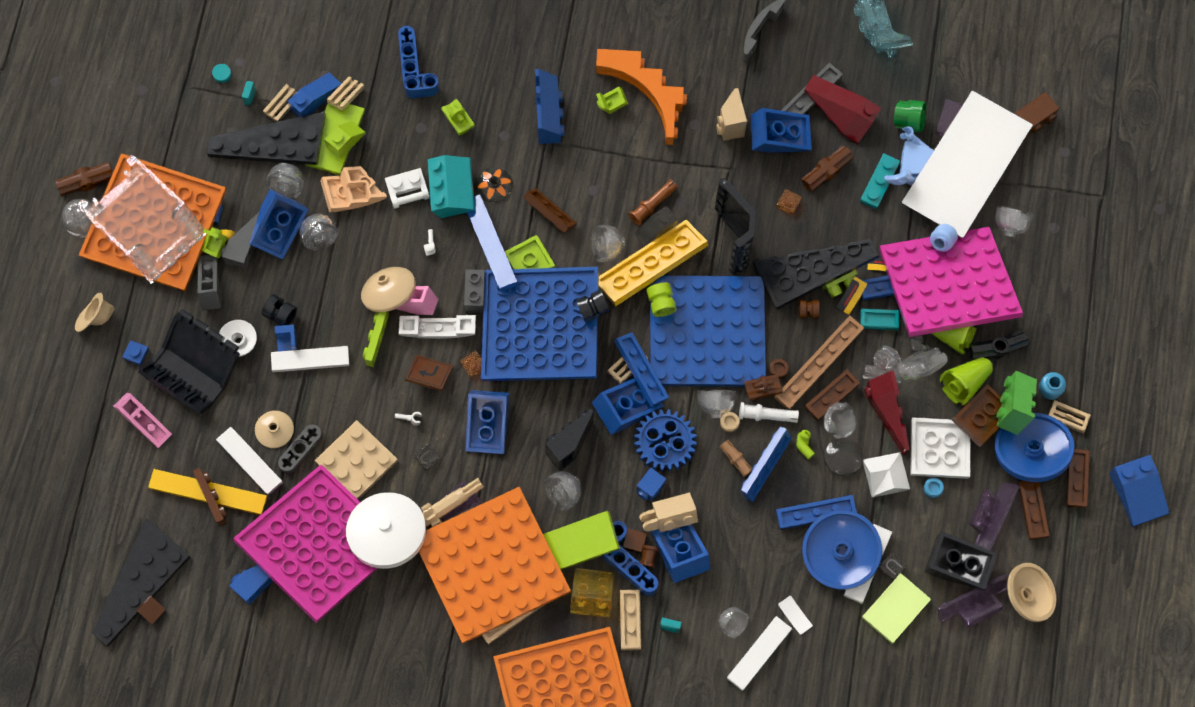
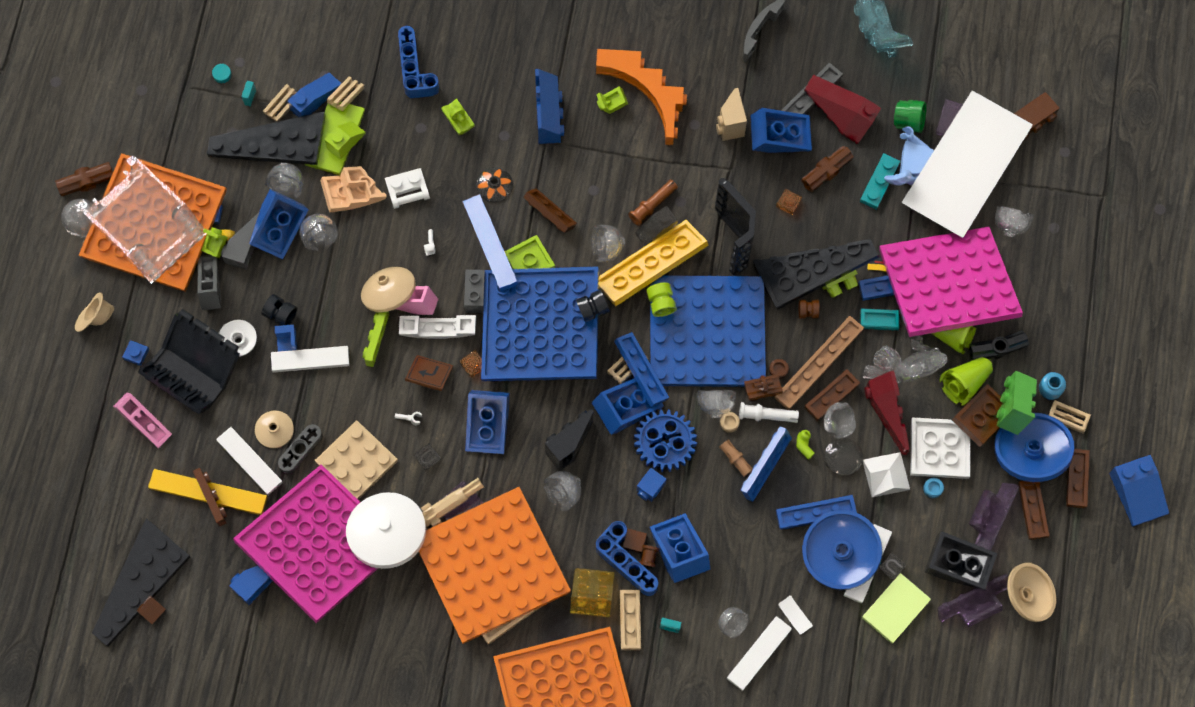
teal slope [428,155,475,218] -> none
lime tile [543,511,620,570] -> none
tan hinge [640,492,698,532] -> none
sticker [837,277,867,314] -> none
light blue head [930,224,958,252] -> none

